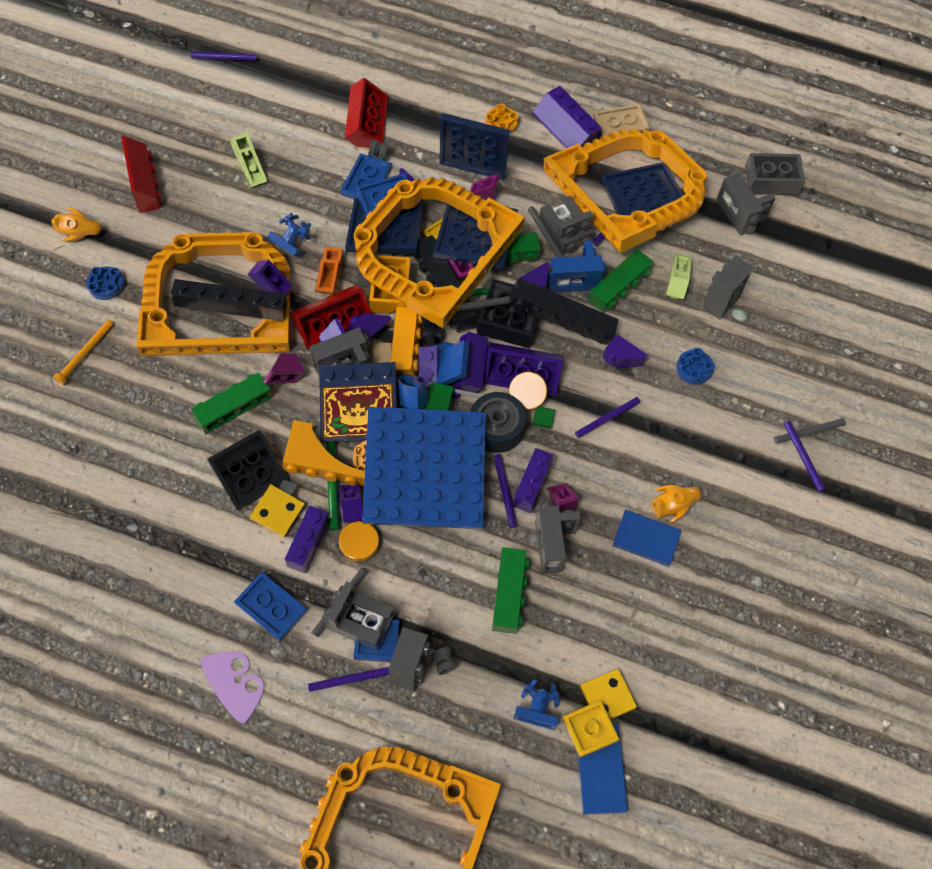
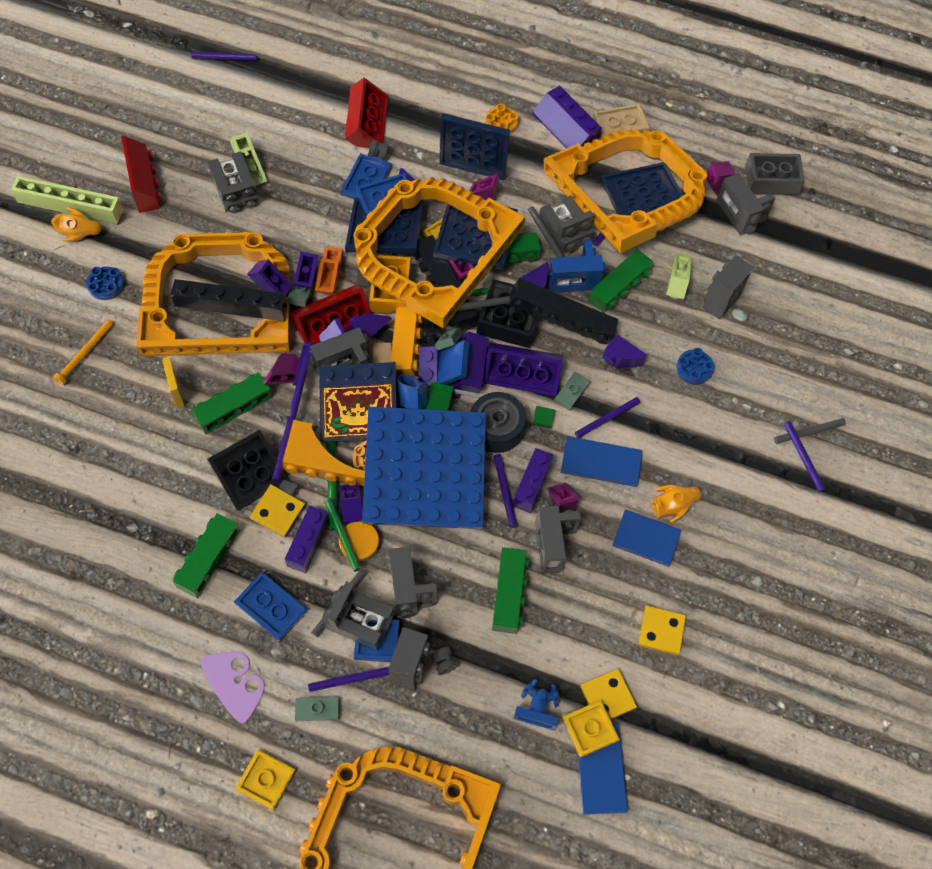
blue piece [267,213,311,258] -> none
tile [509,372,547,410] -> none
none -> yellowish green brick [11,176,123,224]
none -> yellow tile [162,357,185,408]
none -> green brick [173,513,241,599]
none -> dark grey brick [208,151,258,213]
none -> yellow tile [235,749,296,811]
none -> dark purple bar [272,342,315,481]
none -> sand green plate [287,284,314,307]
none -> dark purple slope [293,252,318,289]
none -> sand green plate [295,697,339,721]
none -> green bar [324,498,361,572]
none -> dark grey brick [389,546,437,618]
none -> sand green plate [435,327,463,350]
none -> sand green plate [554,372,590,411]
none -> blue tile [560,436,642,487]
none -> yellow tile [638,606,686,656]
none -> magenta slope [706,161,736,196]

